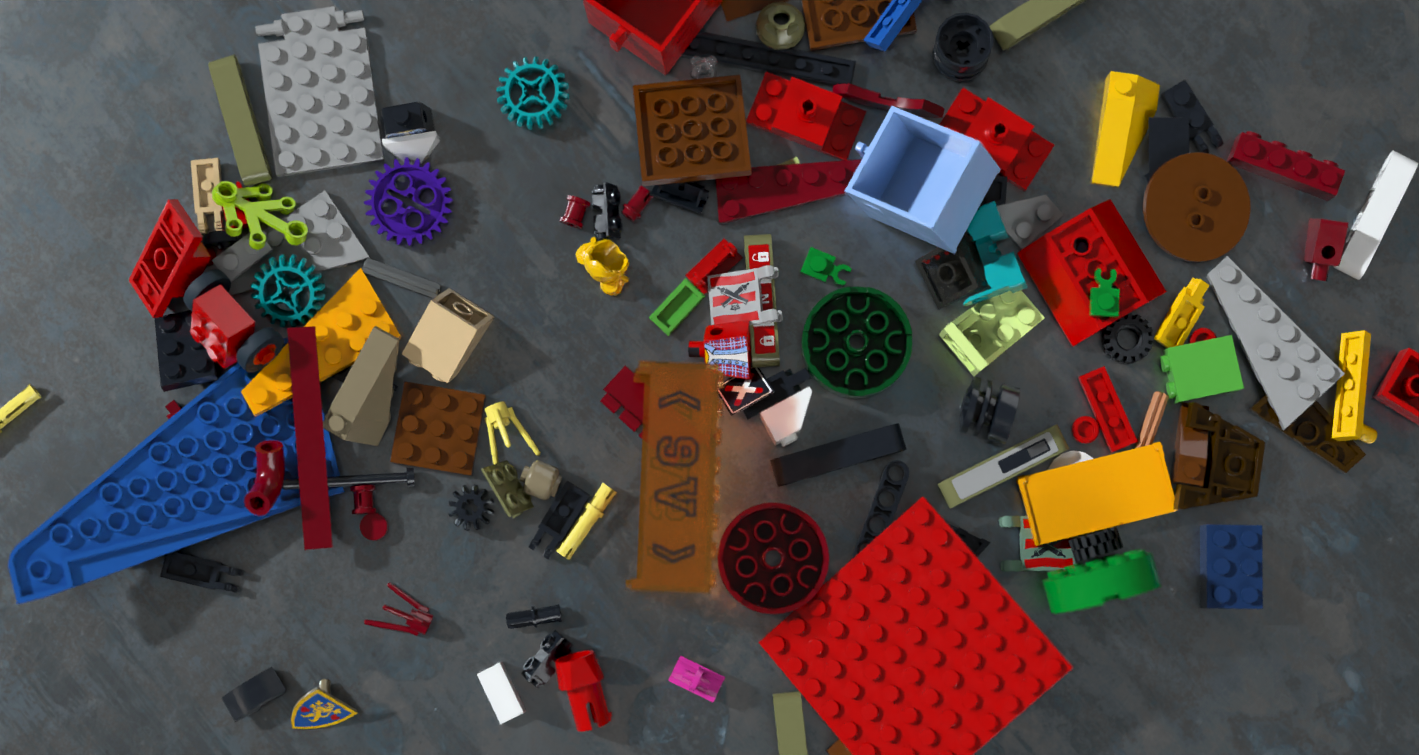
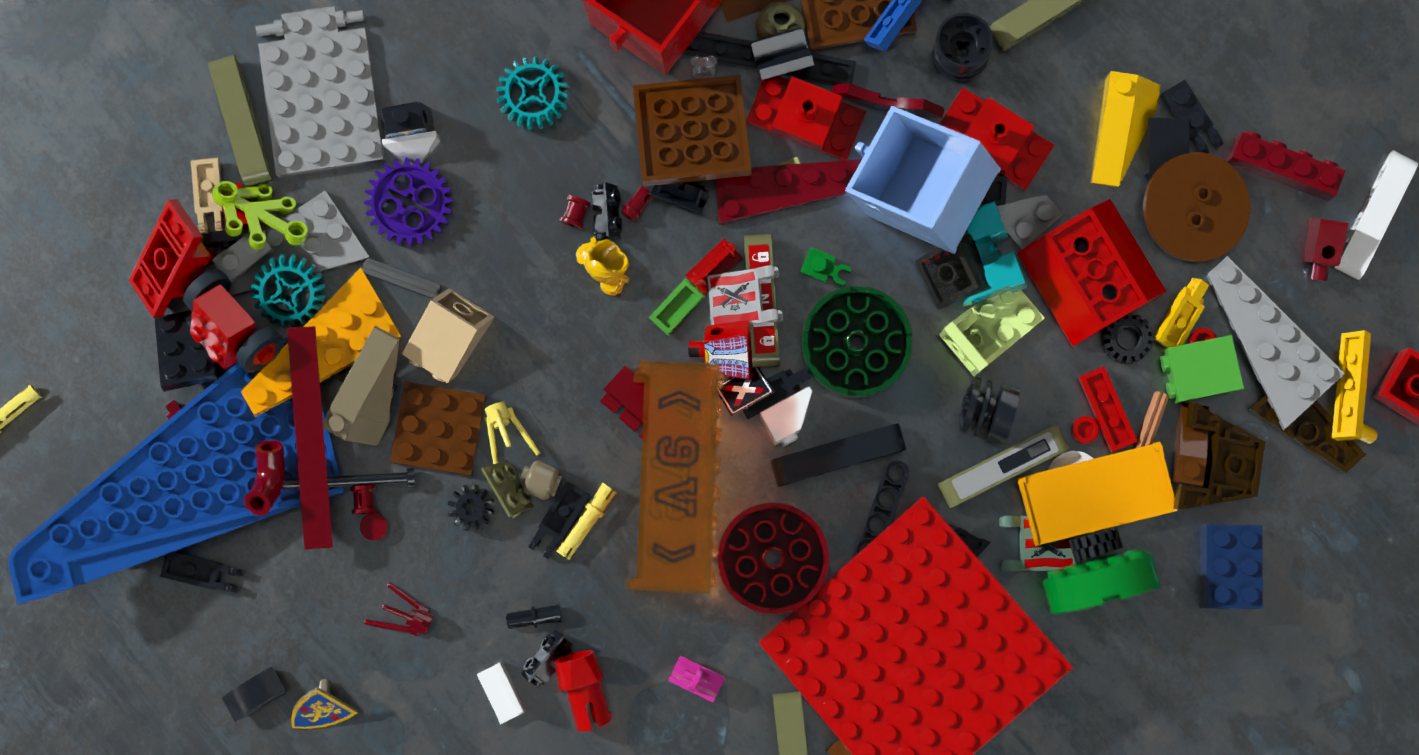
green plate [1089,268,1120,318] -> none
none -> panel [751,28,814,80]

